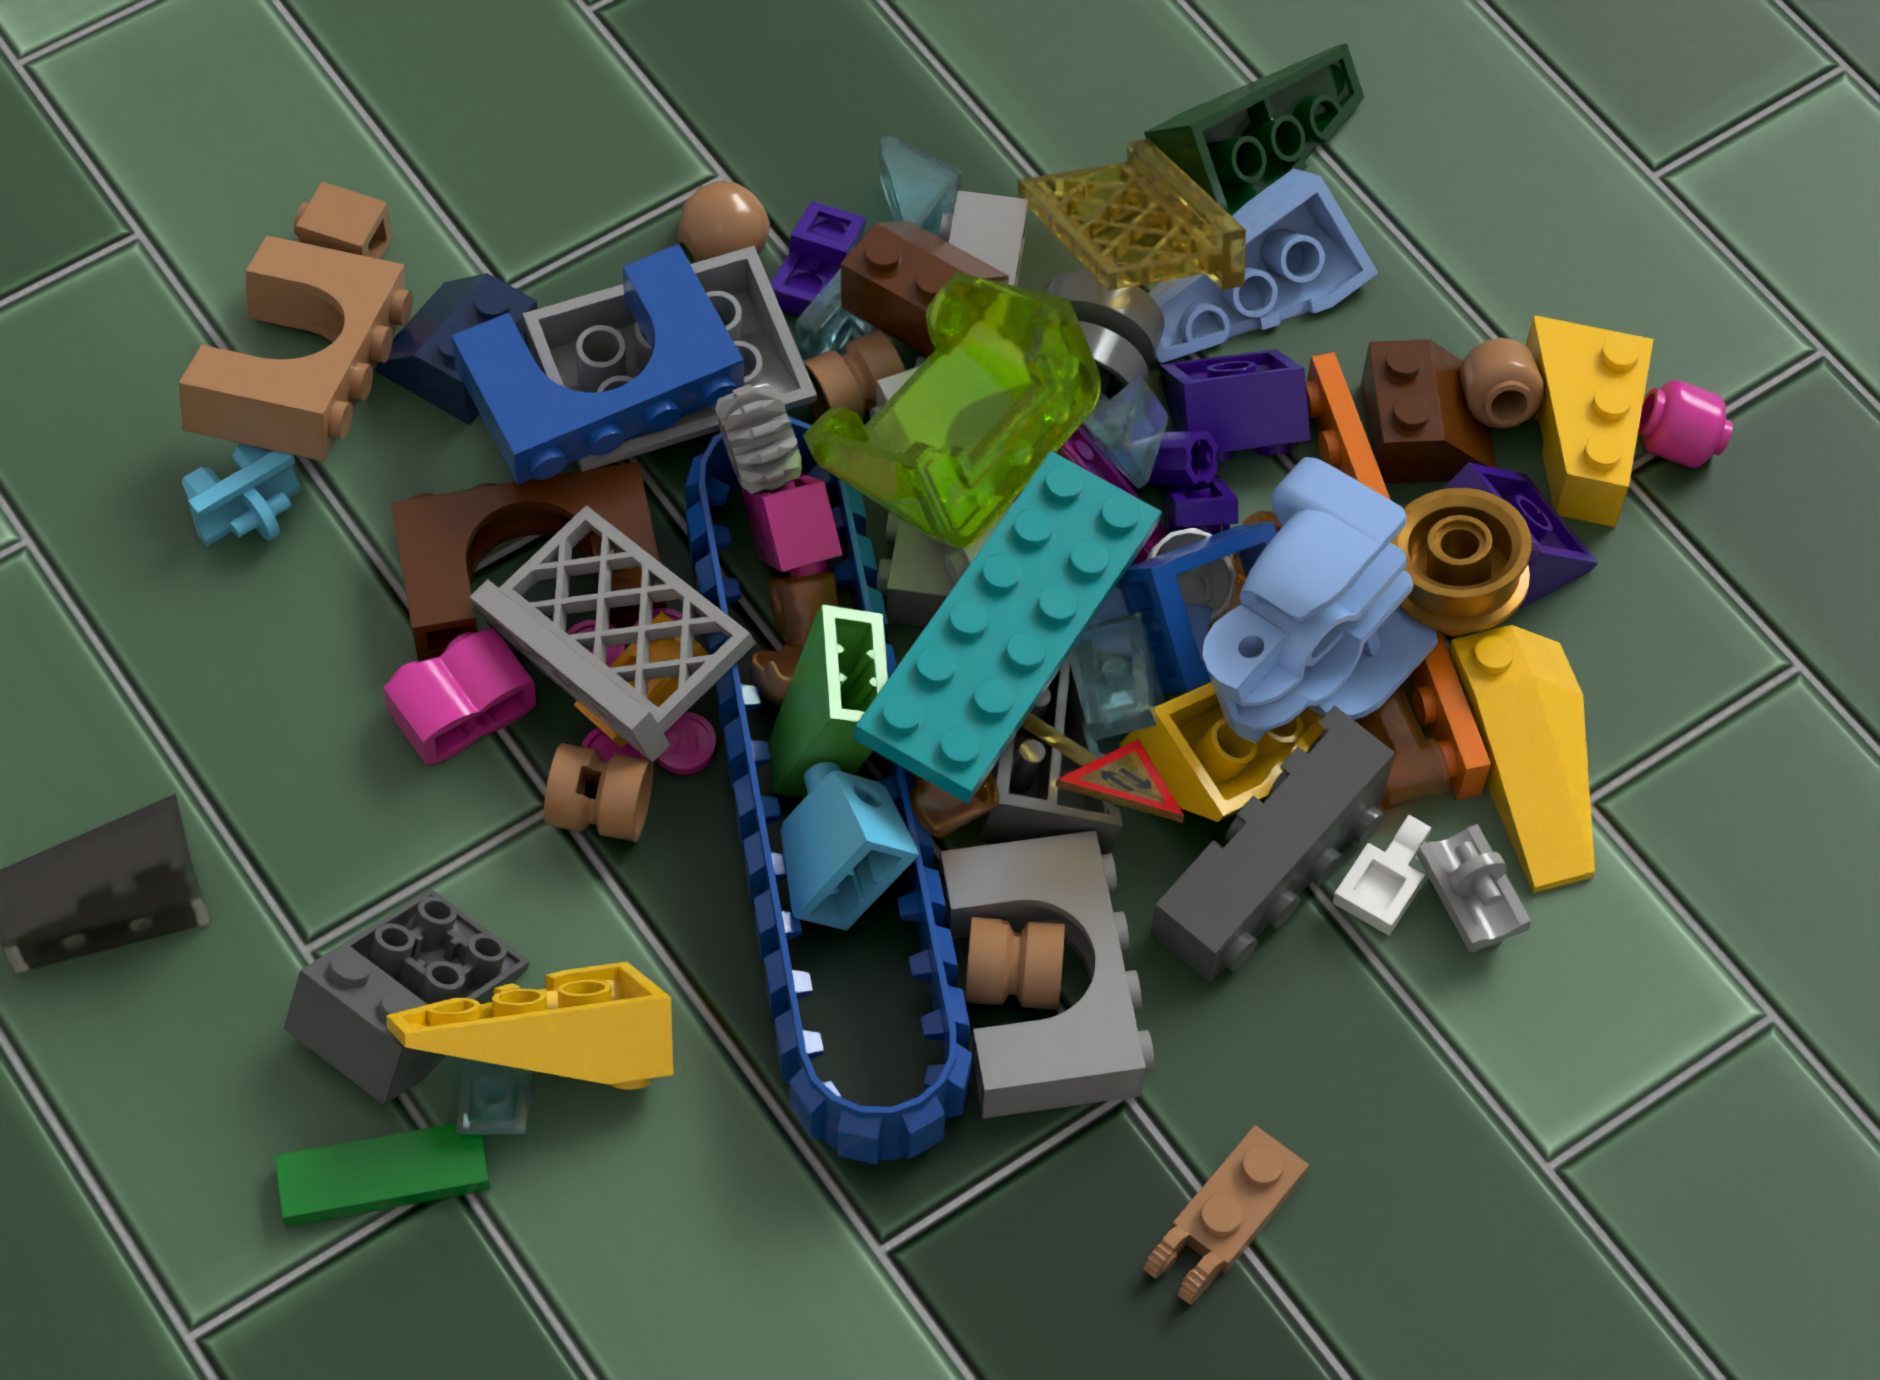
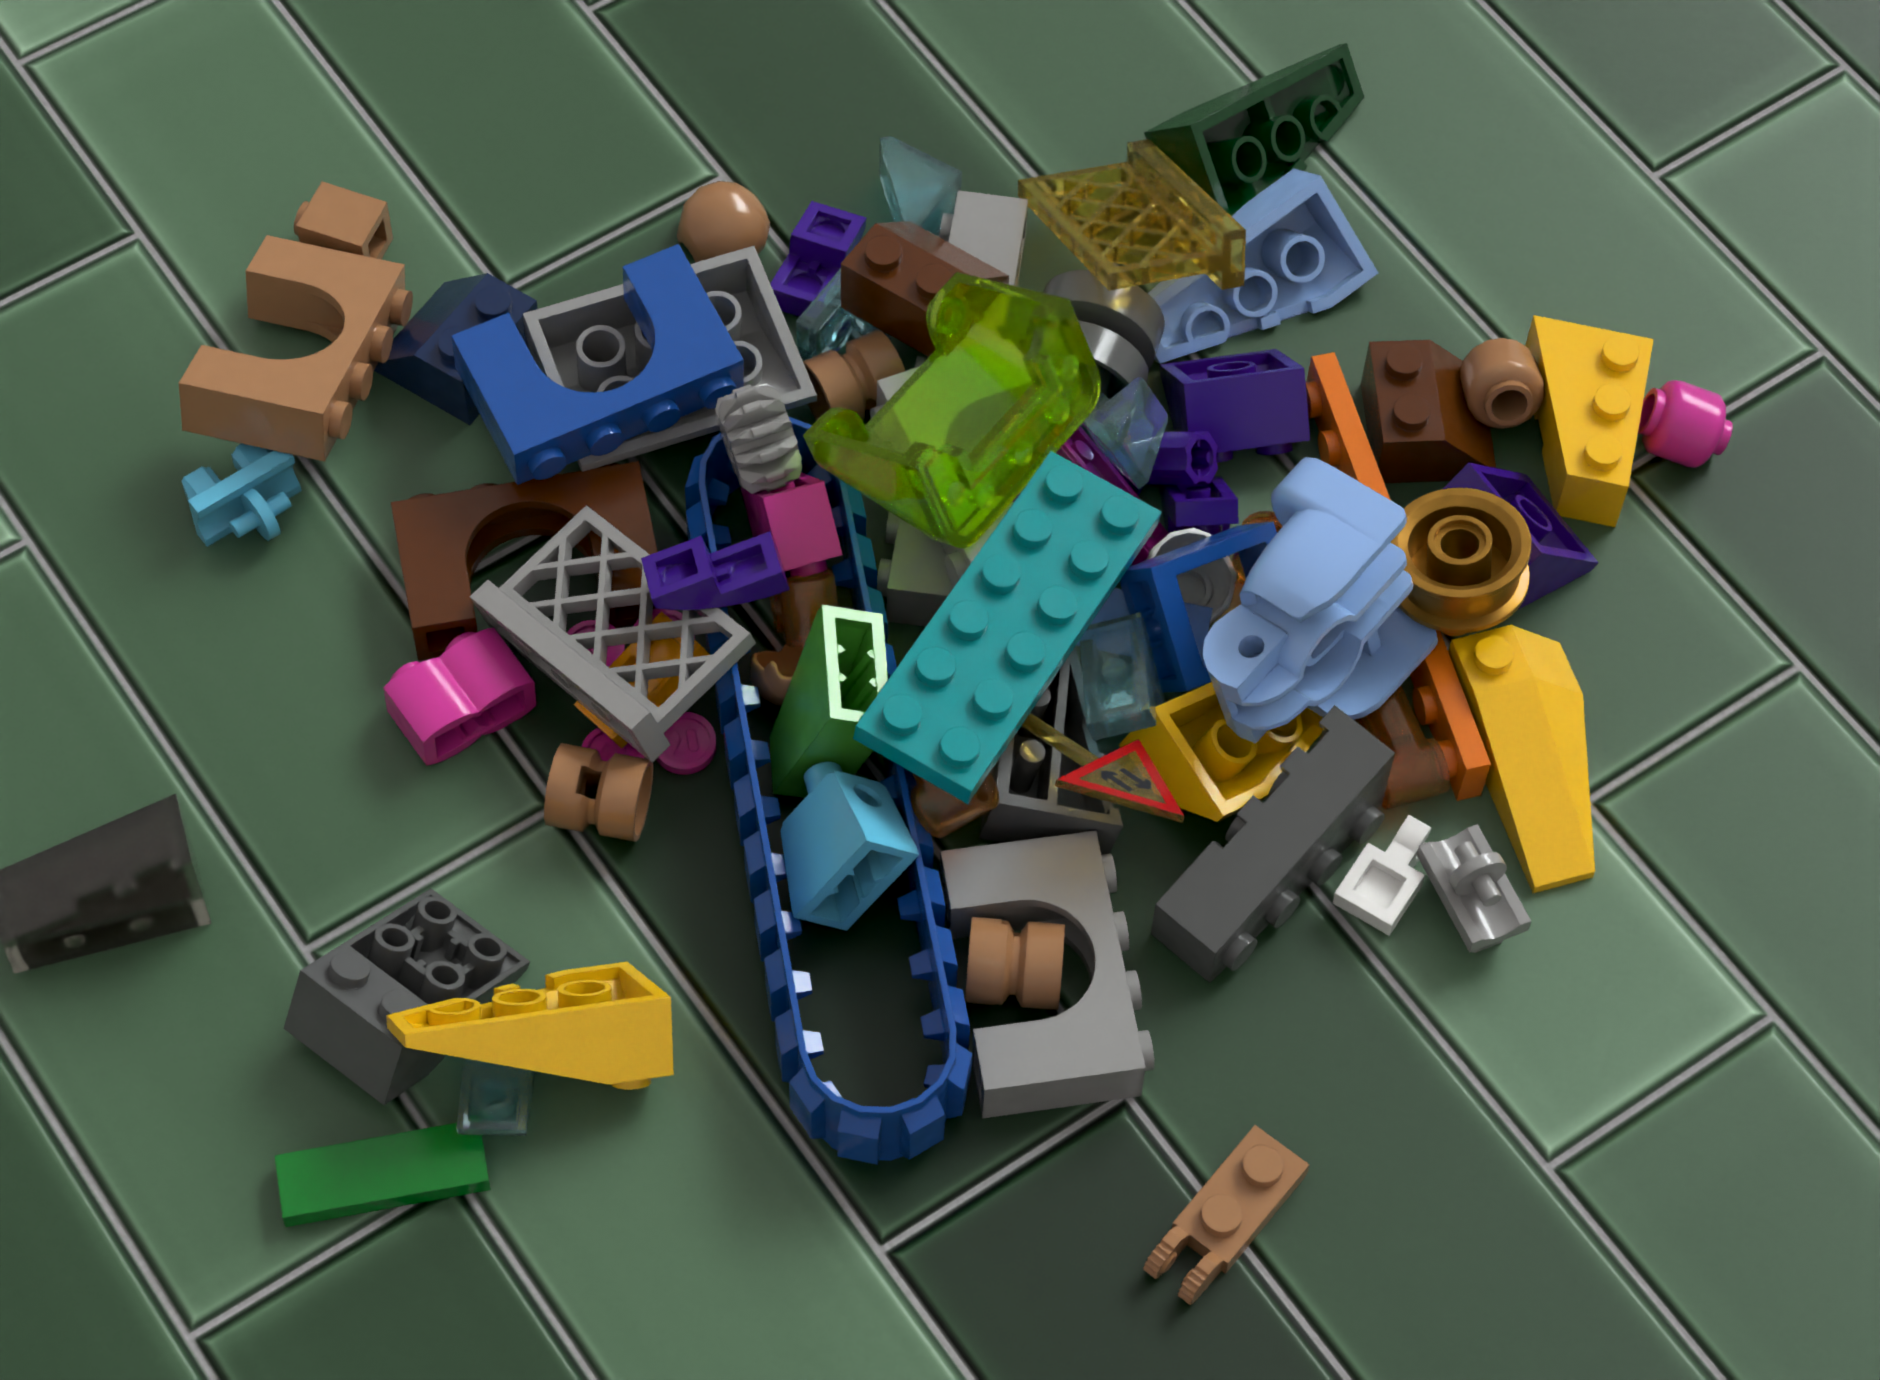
none -> dark purple slope [641,531,790,610]

